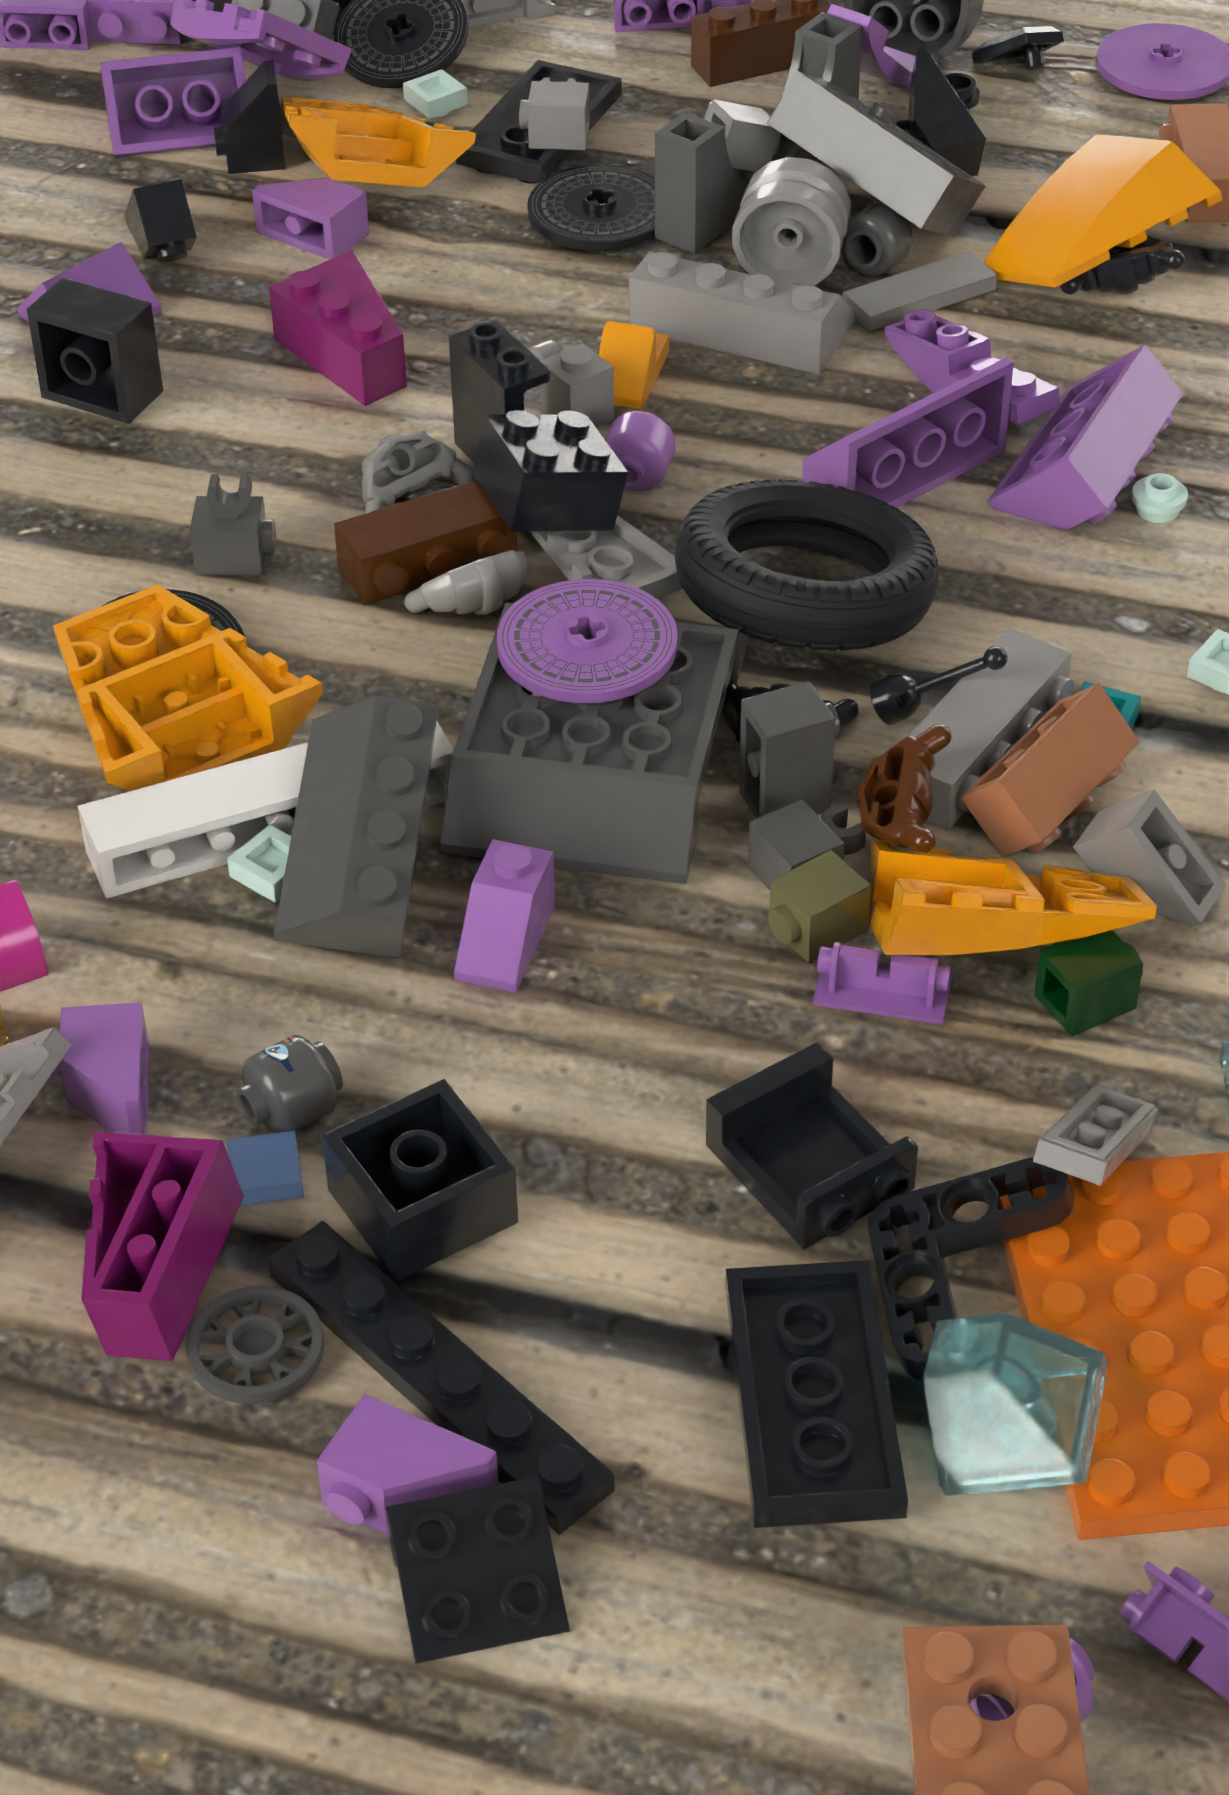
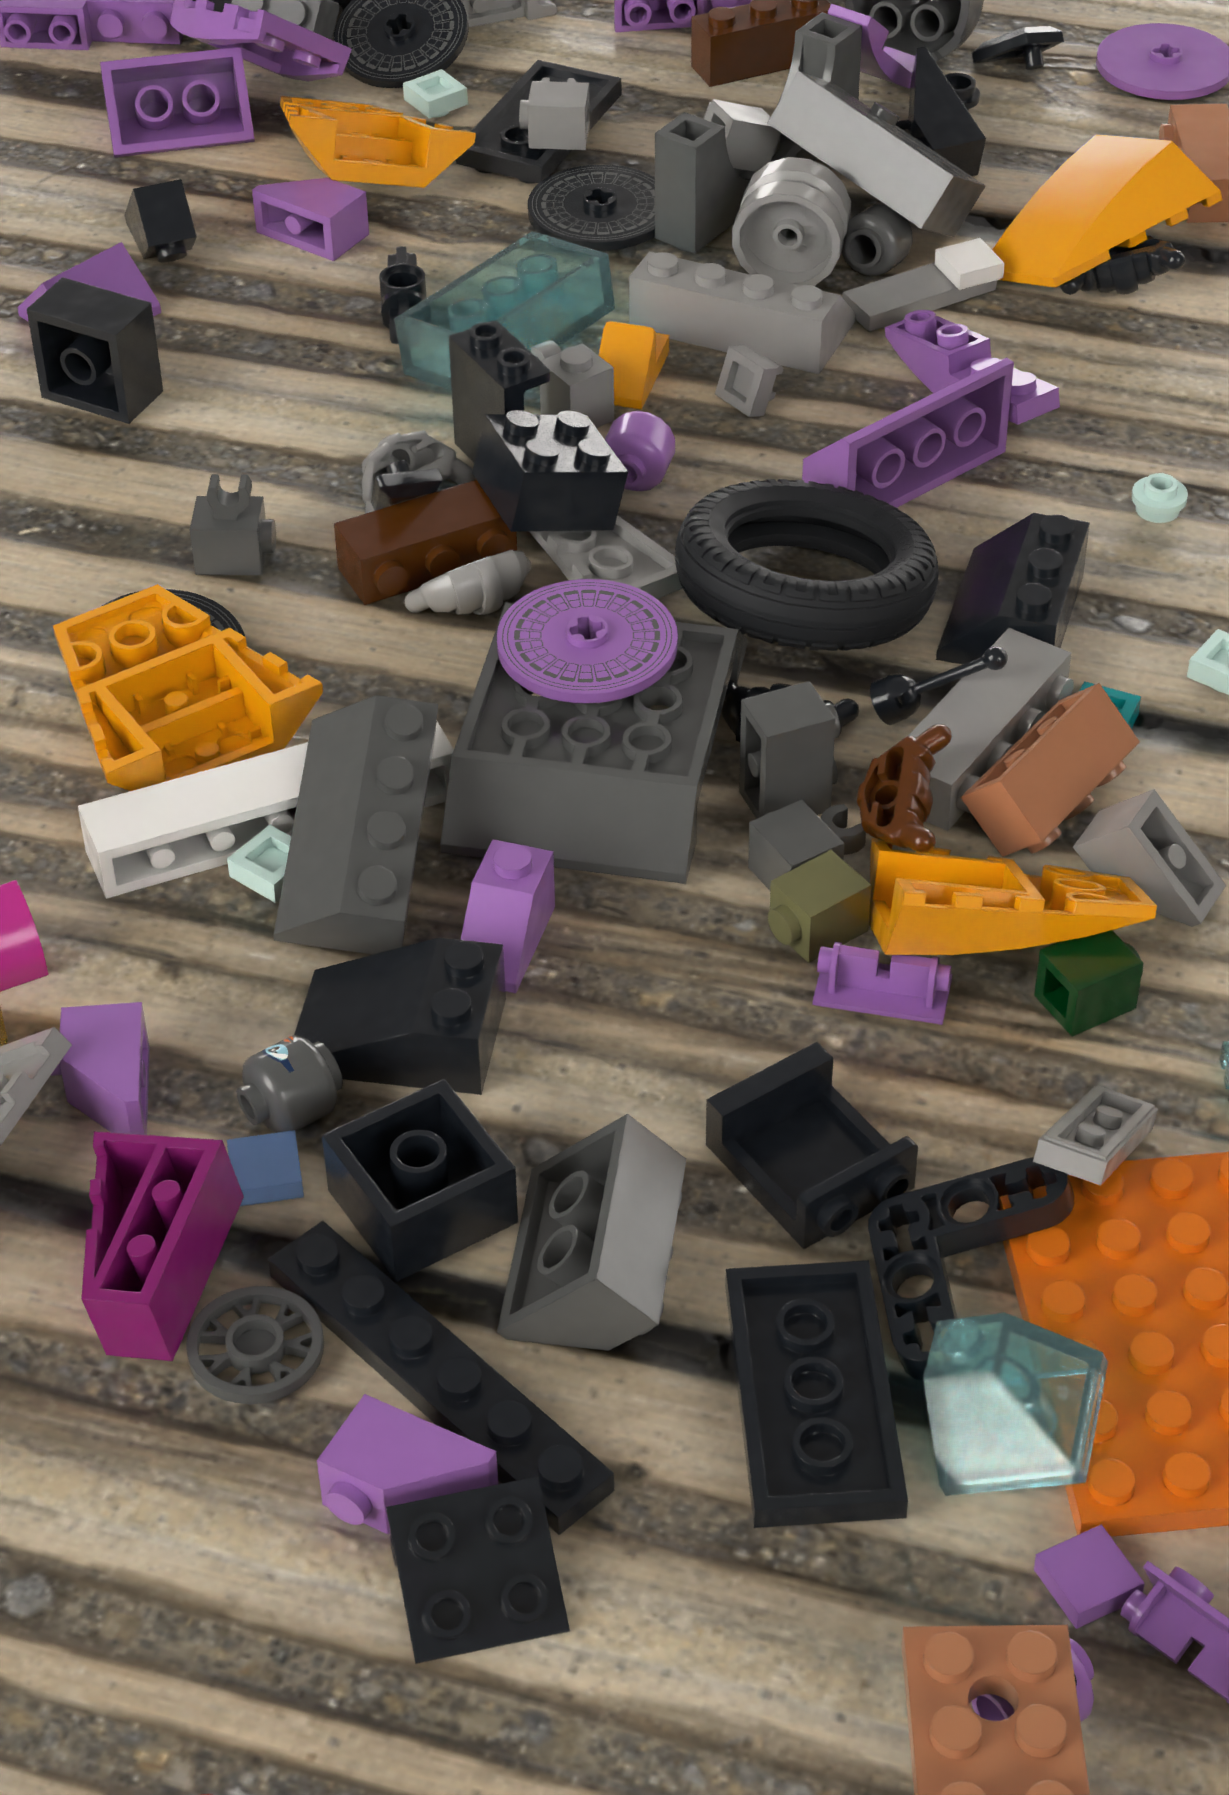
black slope [214,60,285,174] -> none
magenta wedge [269,250,407,406] -> none
medium lavender slope [988,344,1183,531] -> none
none -> black slope [294,938,506,1095]
none -> black piece [371,460,443,511]
none -> black axle [379,246,428,351]
none -> clear light blue brick [394,231,615,390]
none -> dark grey slope [497,1114,687,1351]
none -> light grey tile [715,345,784,417]
none -> white tile [935,238,1005,290]
none -> black slope [936,513,1090,665]
none -> medium lavender tile [1034,1524,1145,1629]

